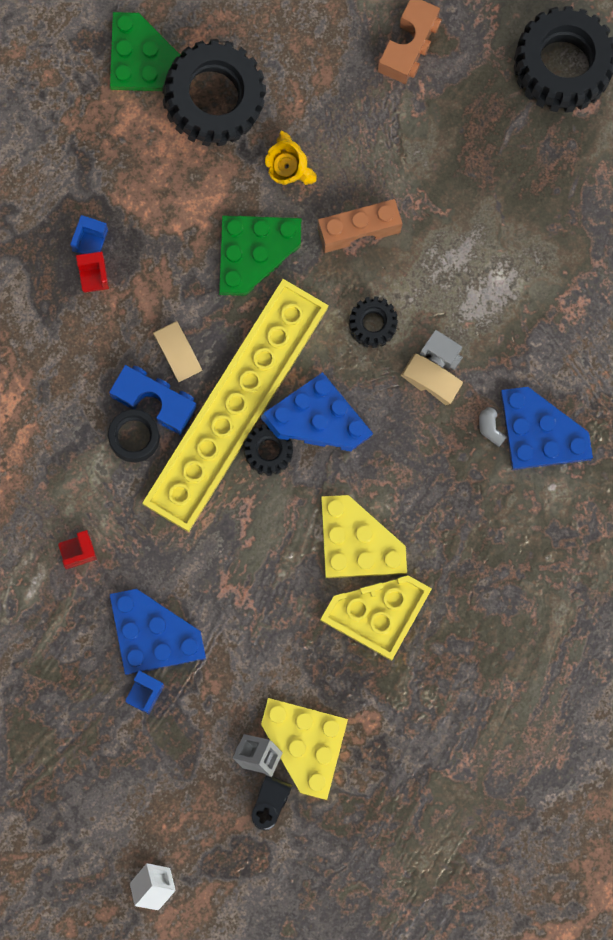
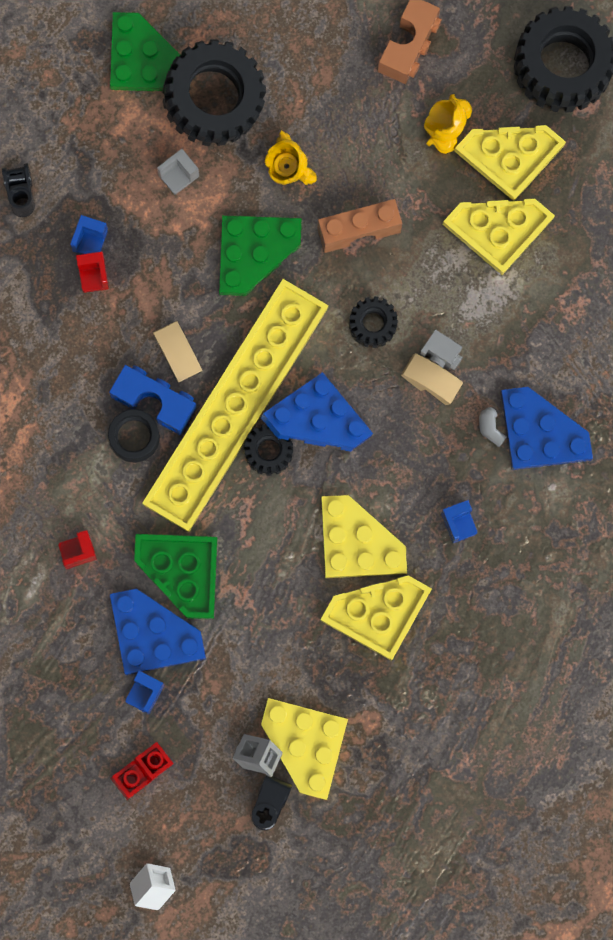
none -> black piece [2,163,35,217]
none -> red slope [111,742,174,800]
none -> green plate [134,534,218,619]
none -> light grey panel [157,149,199,194]
none -> yellow hair [424,94,472,154]
none -> blue panel [441,500,477,543]
none -> light yellow plate [442,199,555,275]
none -> light yellow plate [454,125,566,201]

